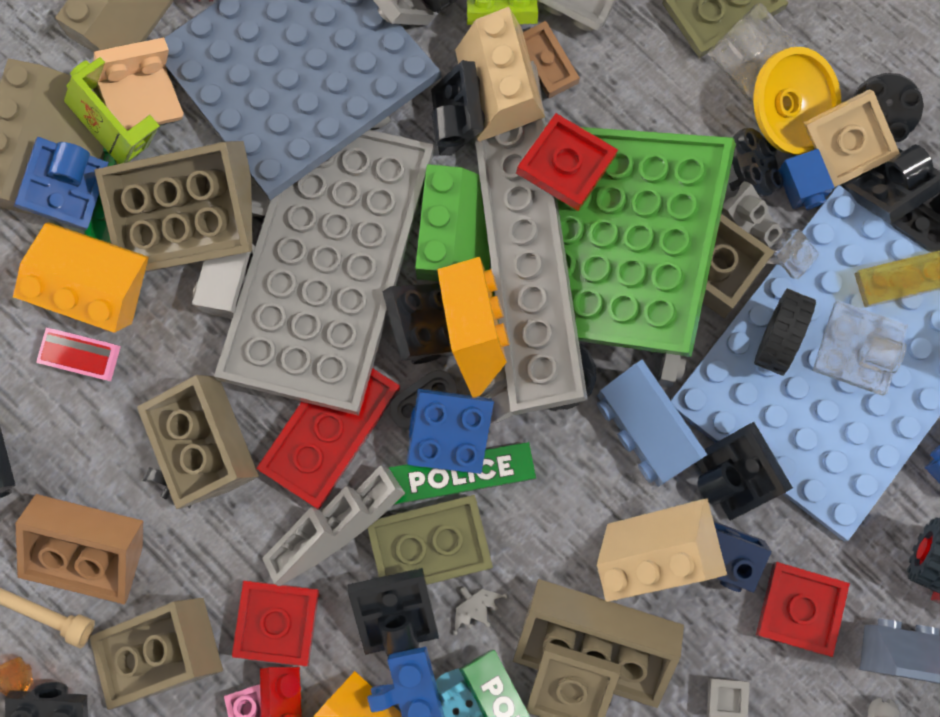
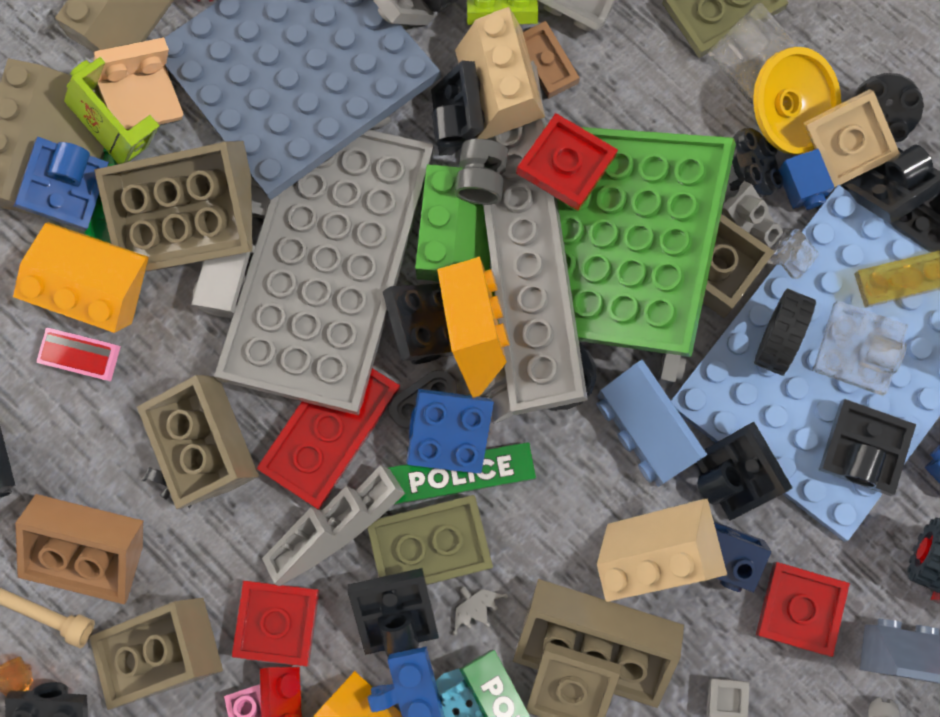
none -> dark grey wheel [455,139,508,205]
none -> black plate [819,399,916,496]

